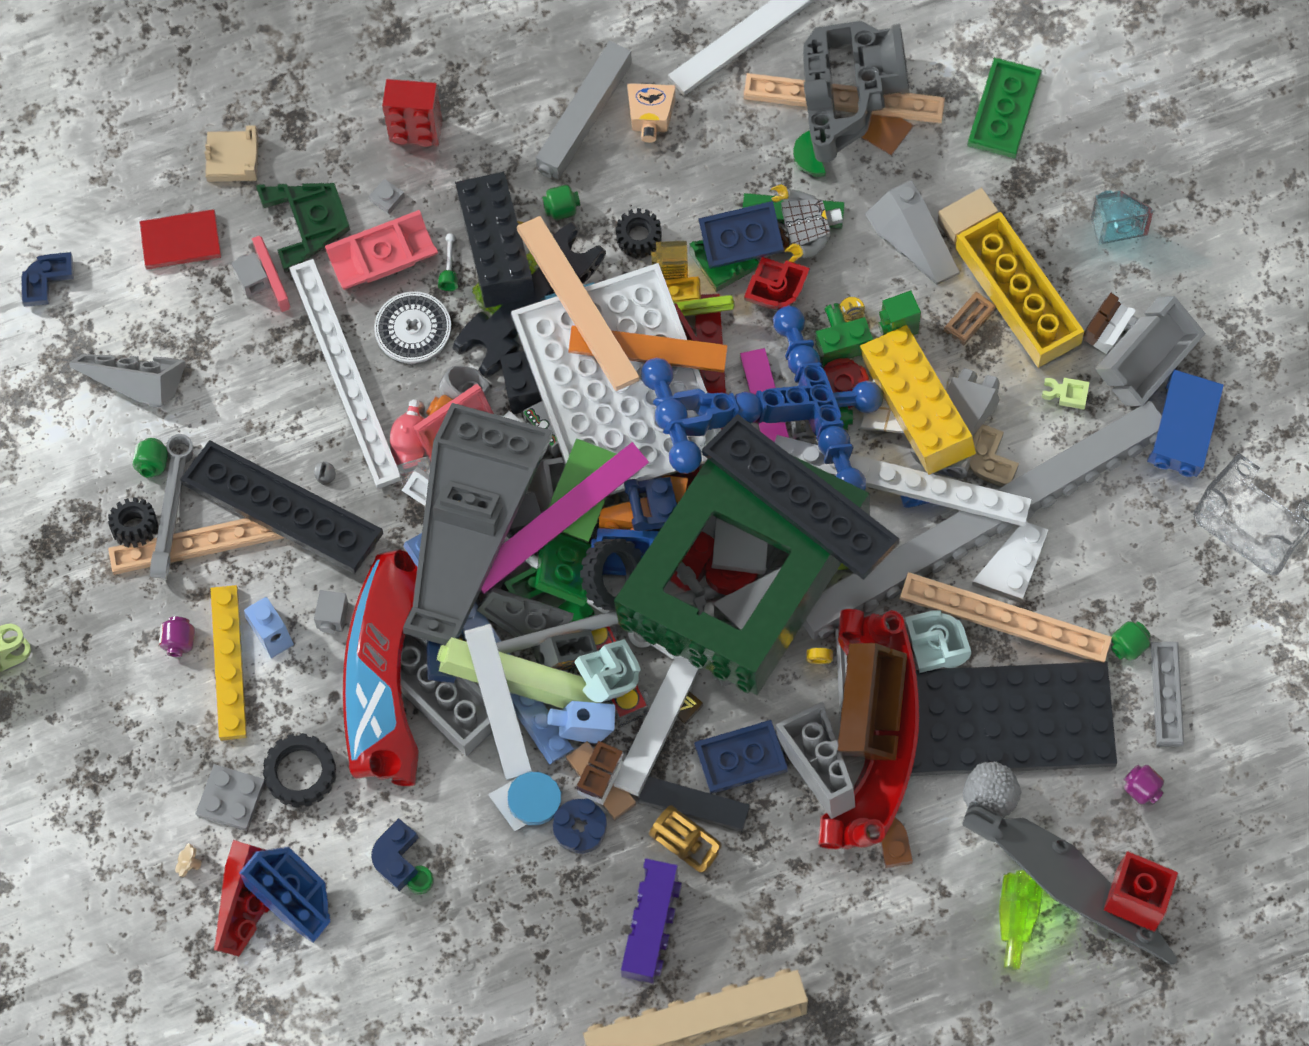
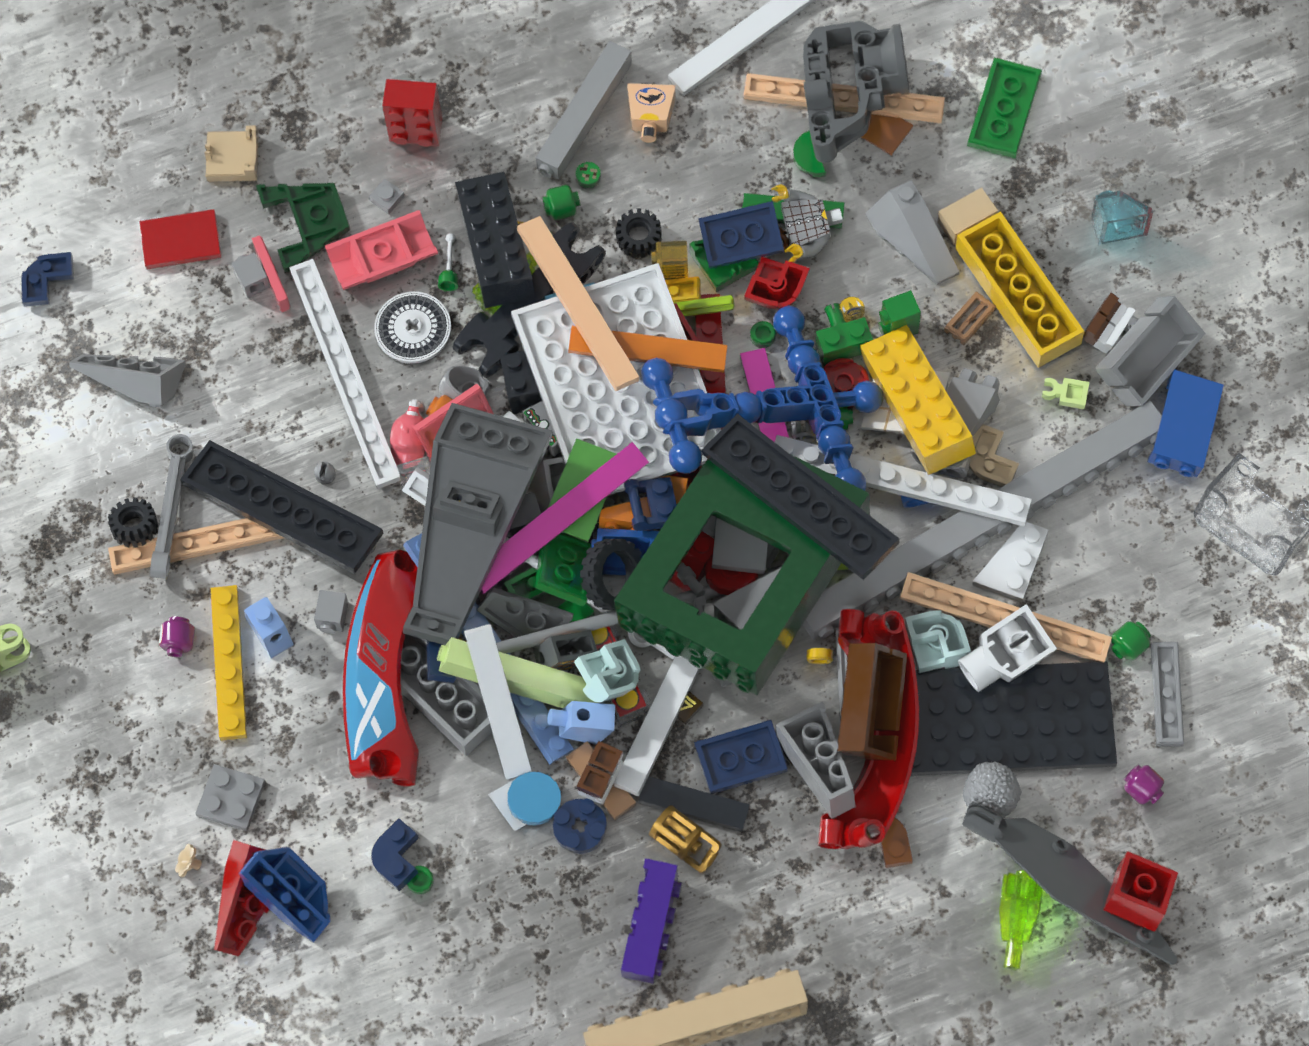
green head [132,438,168,478] -> none
black tyre [263,733,336,808] -> none
none -> green tile [575,162,601,188]
none -> green tile [750,321,776,348]
none -> white brick [958,604,1057,692]

